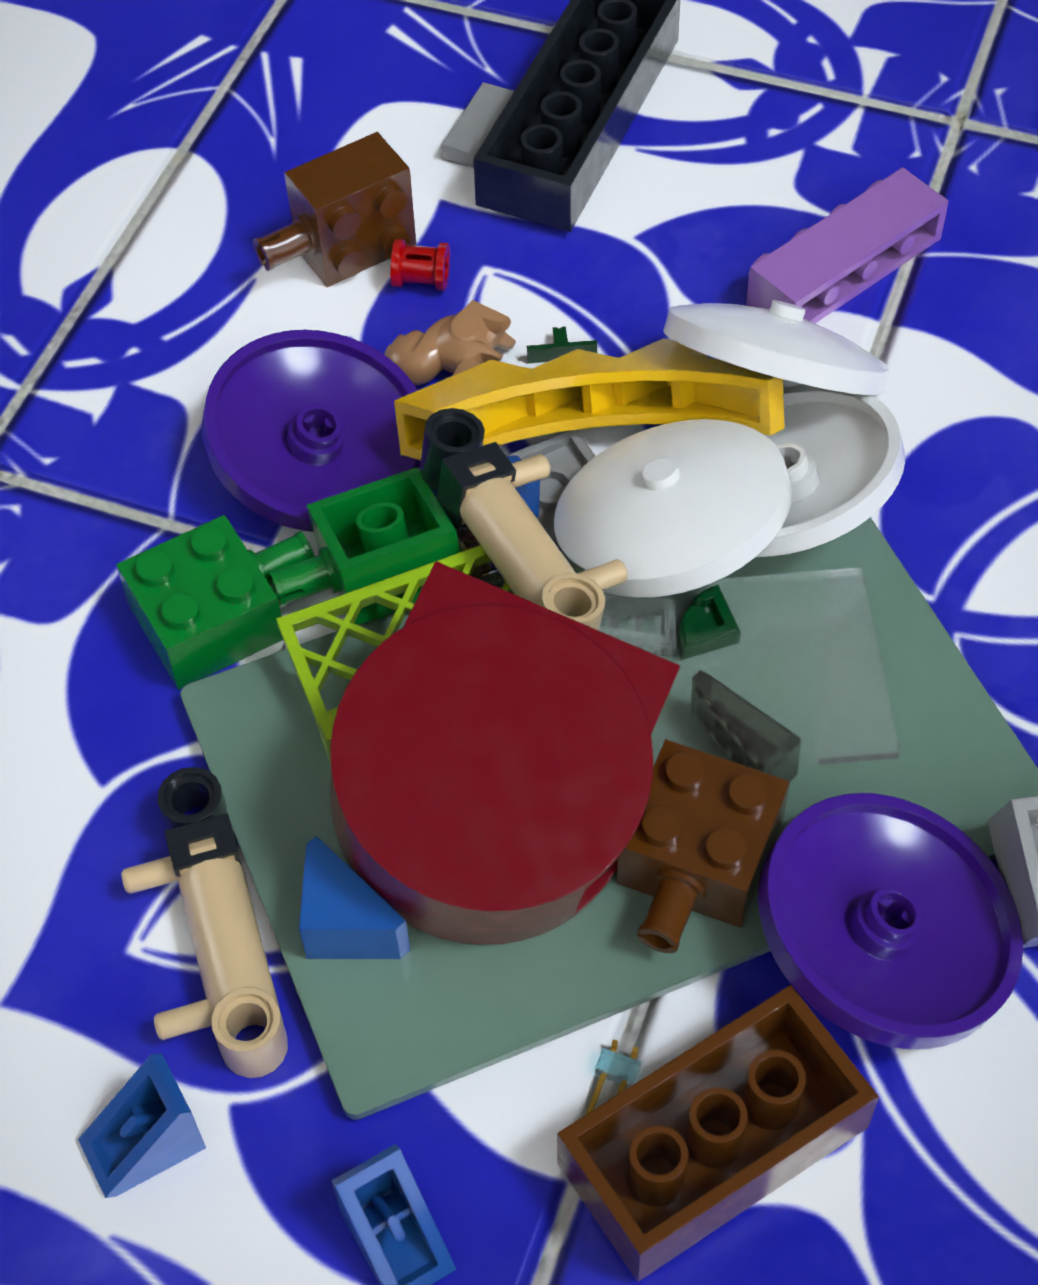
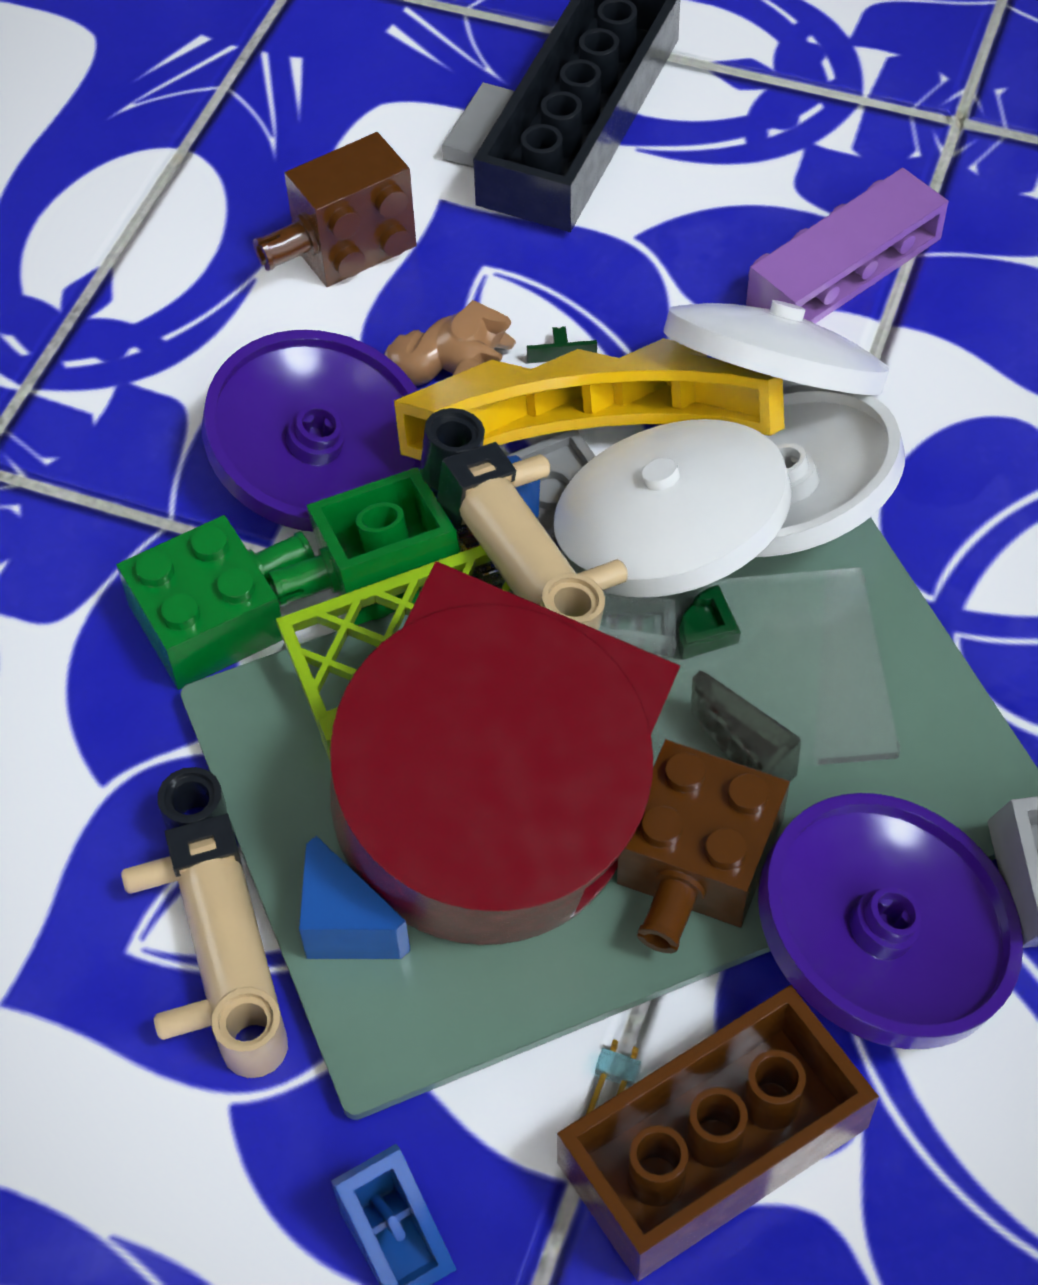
blue slope [78,1053,206,1198] -> none
red bush [390,239,450,291] -> none

